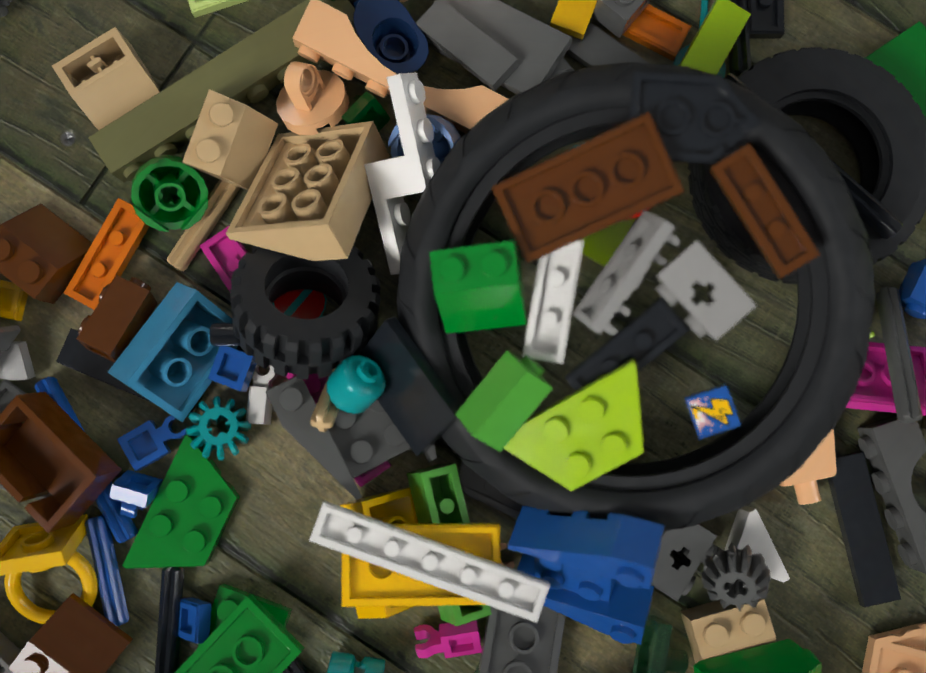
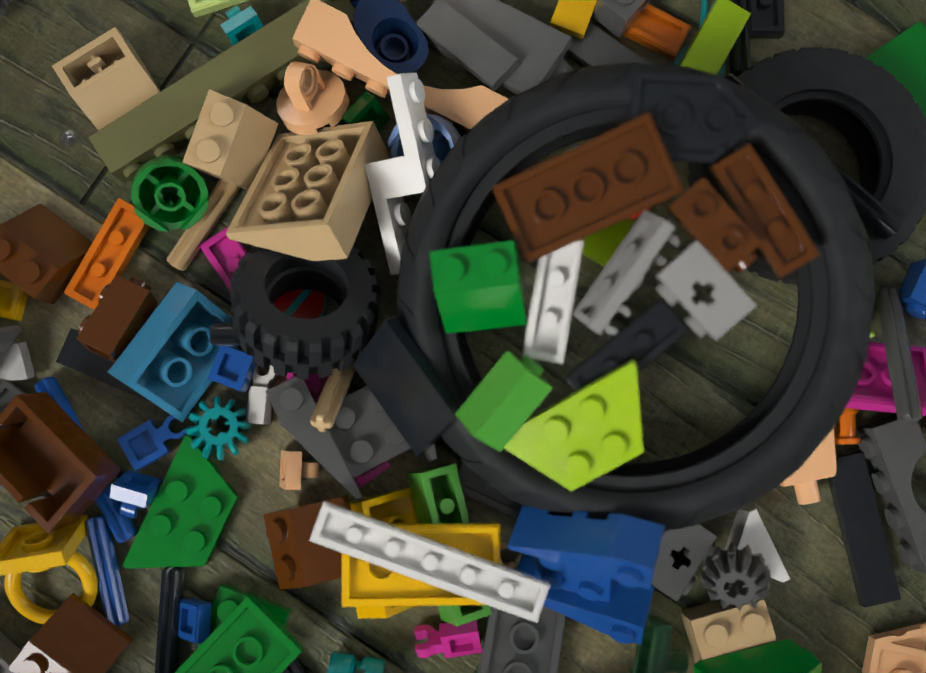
teal head [327,355,386,414] -> none
tile [684,384,741,439] -> none
none -> teal tile [220,5,264,46]
none -> reddish brown slope [263,495,351,590]
none -> light nougat tile [279,450,319,490]
none -> reddish brown brick [666,178,762,274]
none -> orange bush [834,408,861,444]

